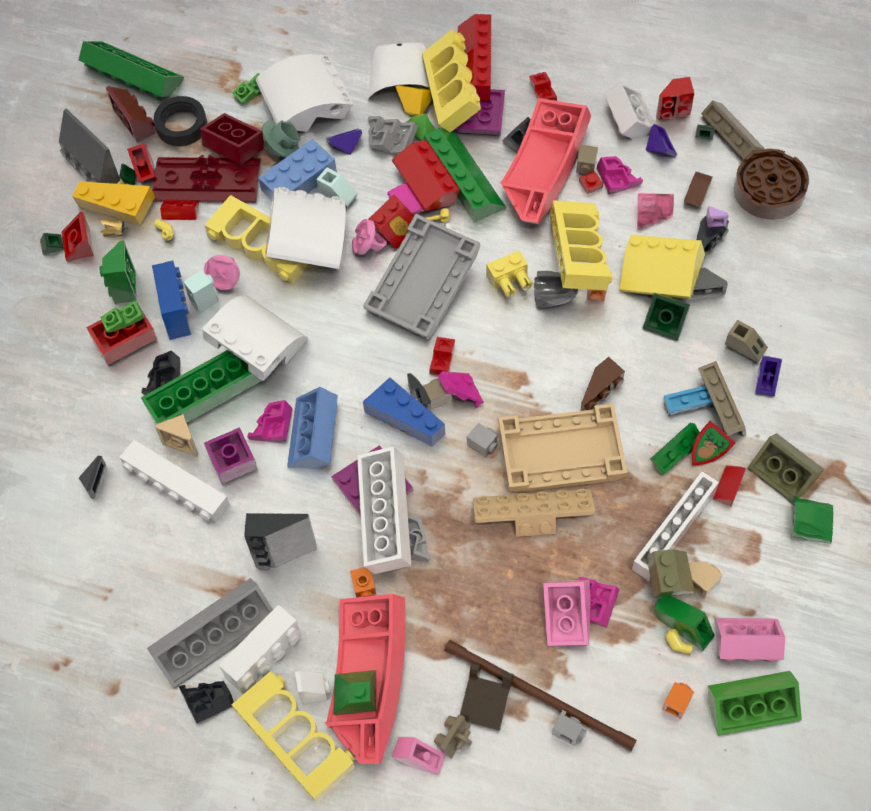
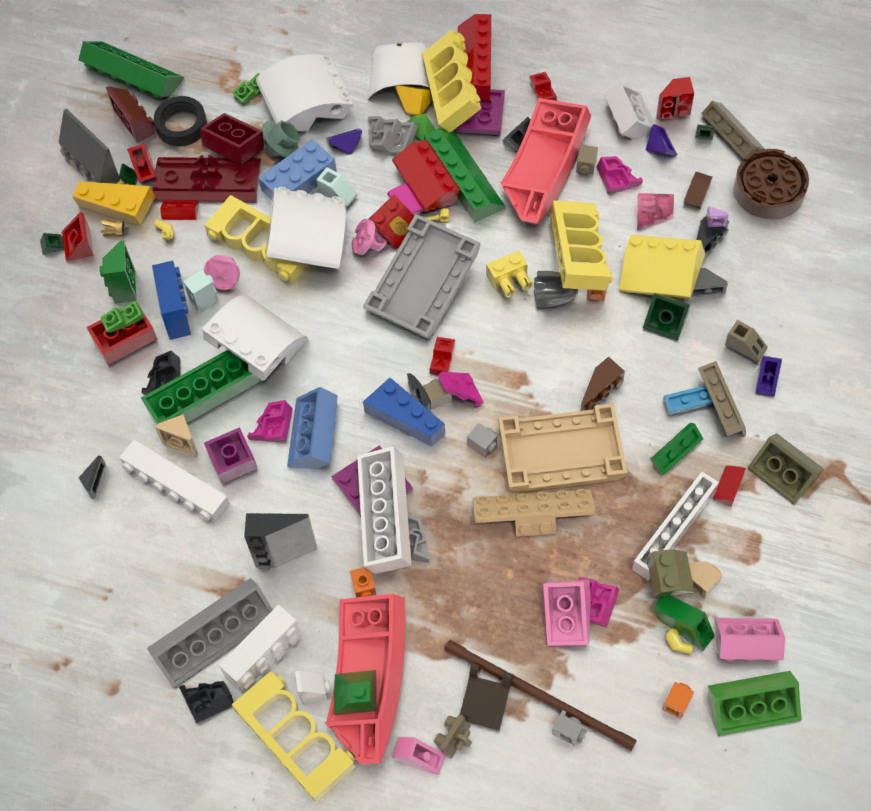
red plate [579,171,603,194] -> none
shield [691,421,736,465] -> none
green slope [792,496,834,544] -> none

